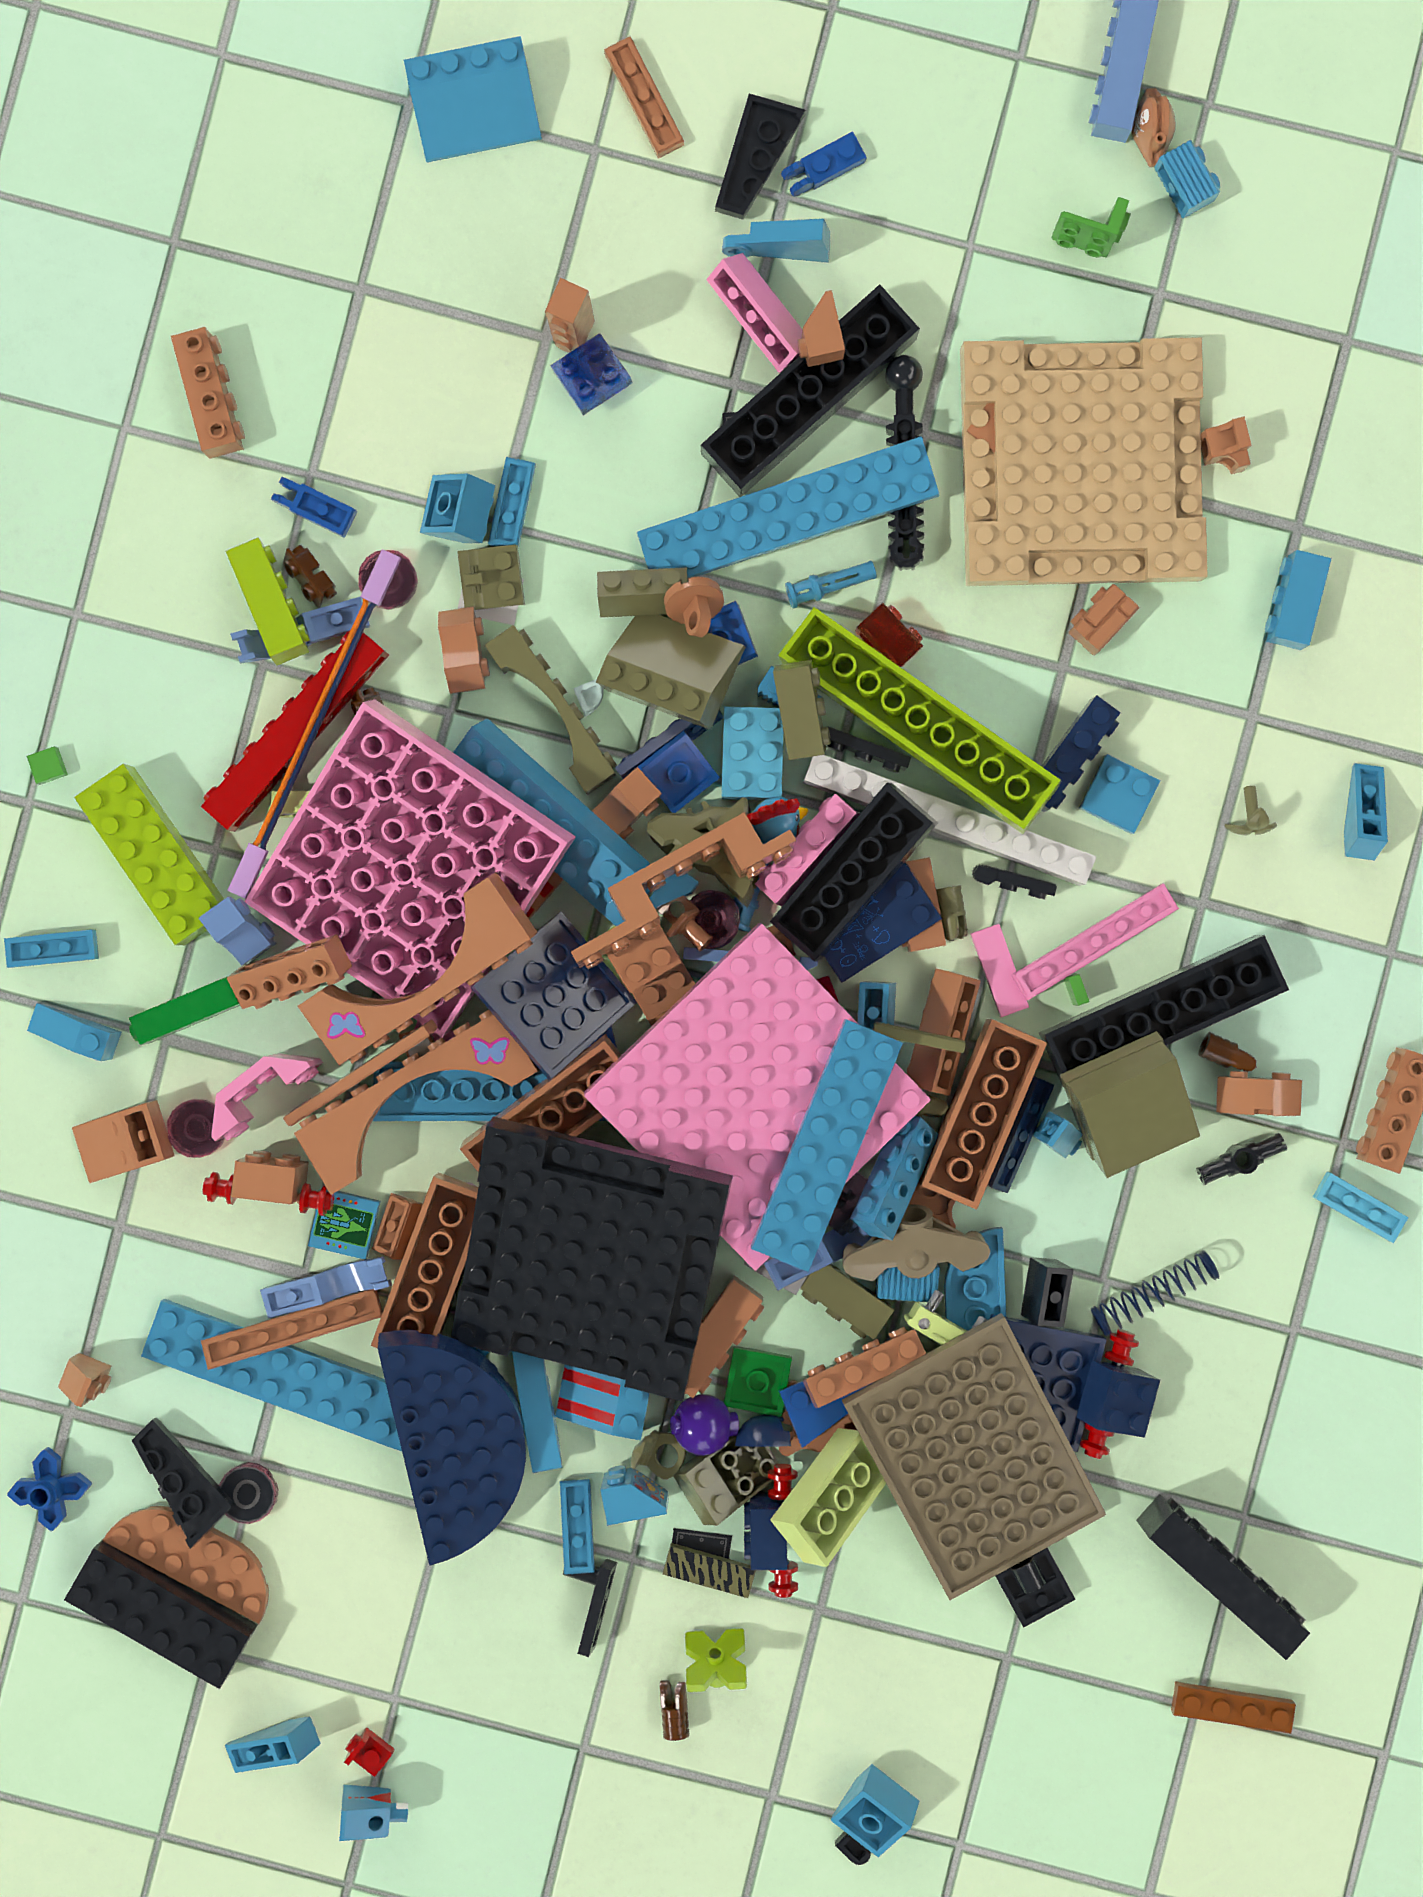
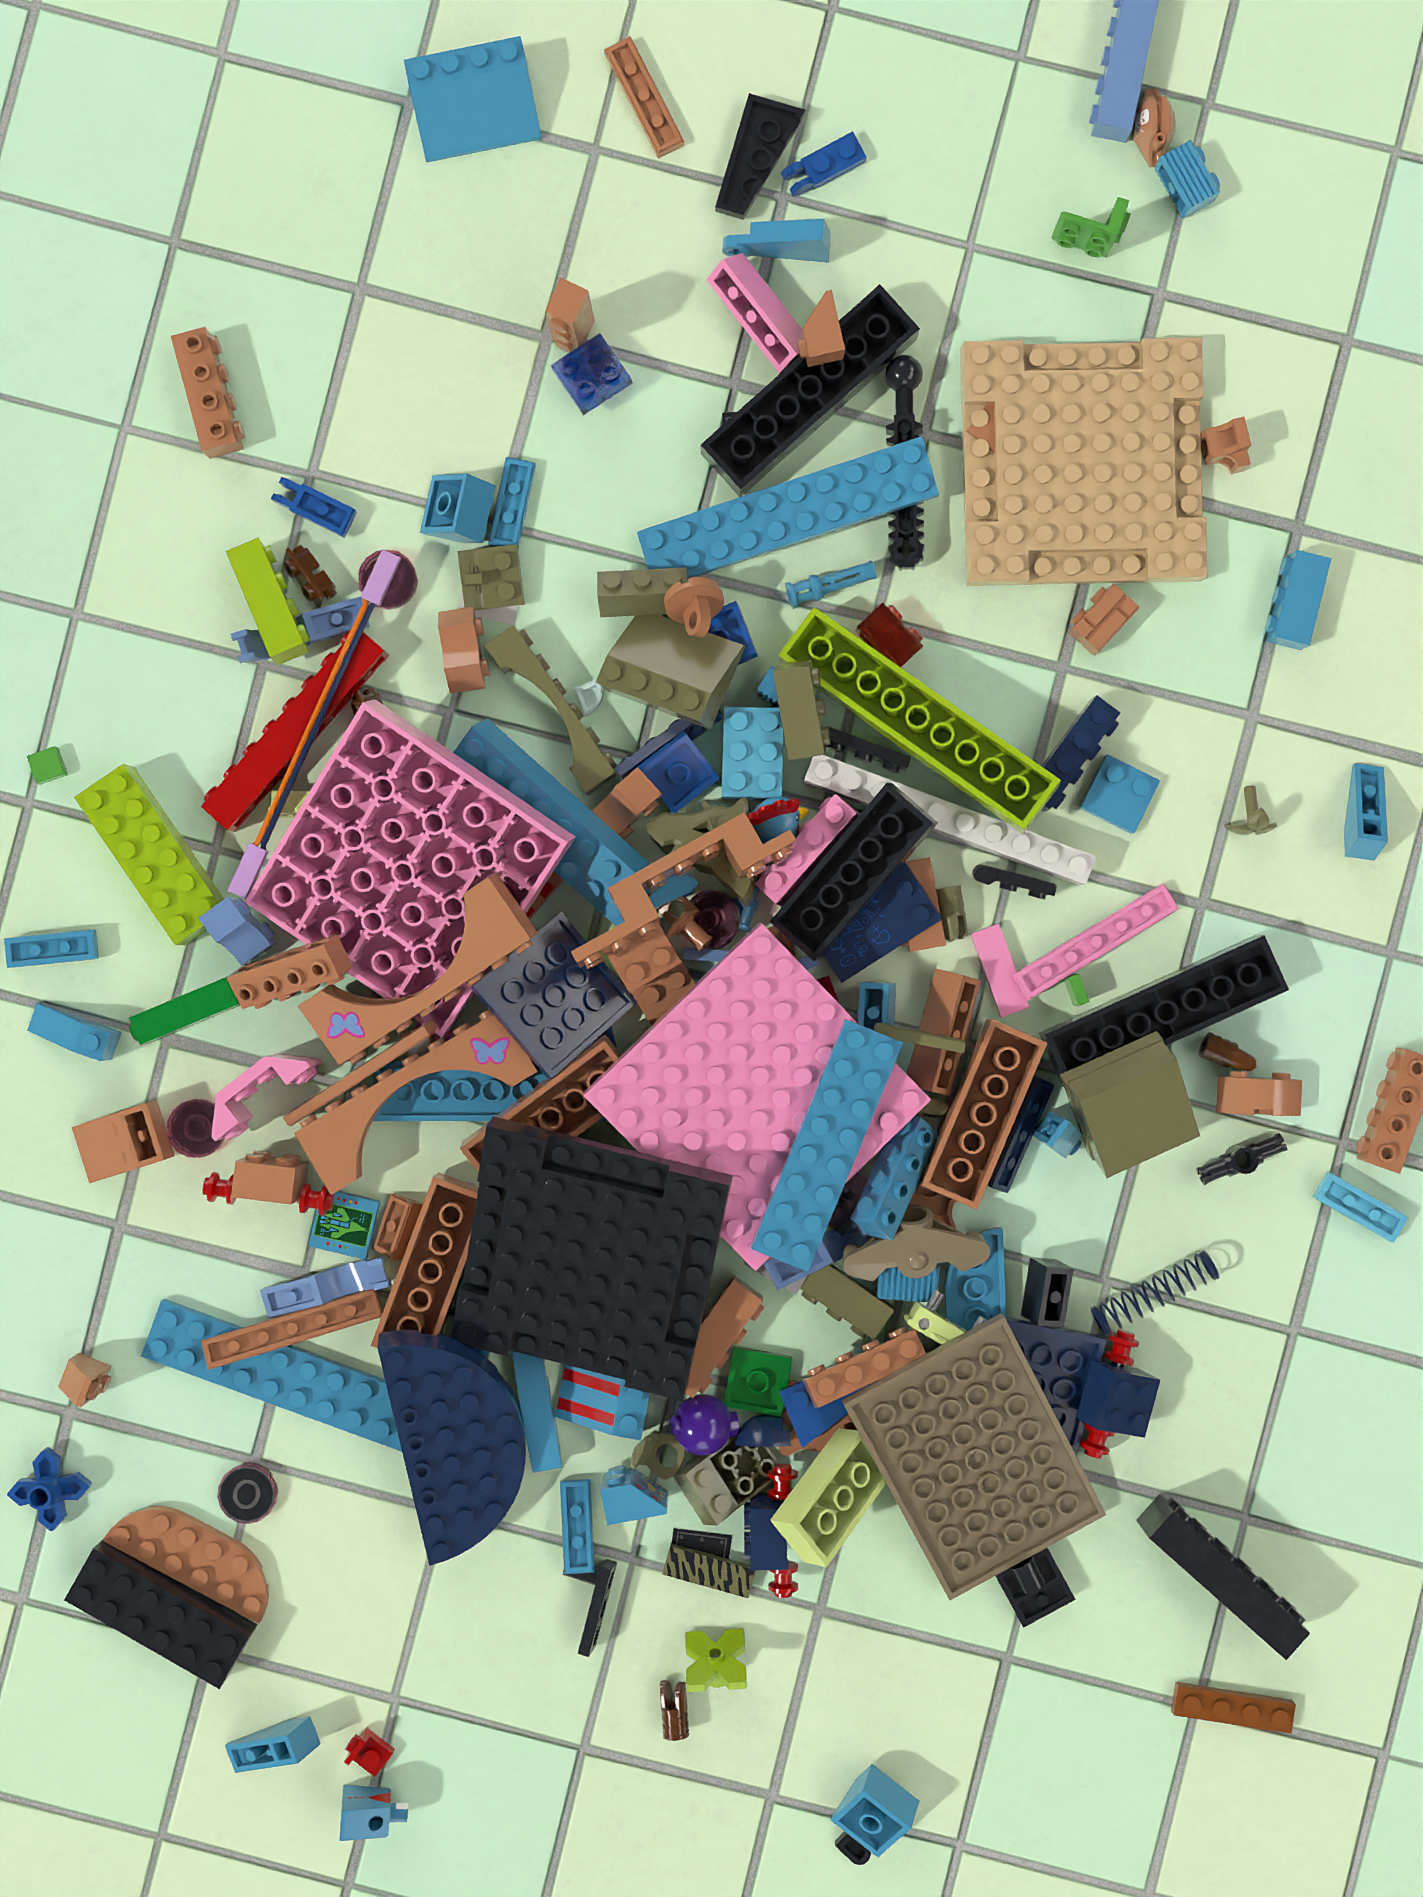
black wing [132,1418,236,1549] -> none

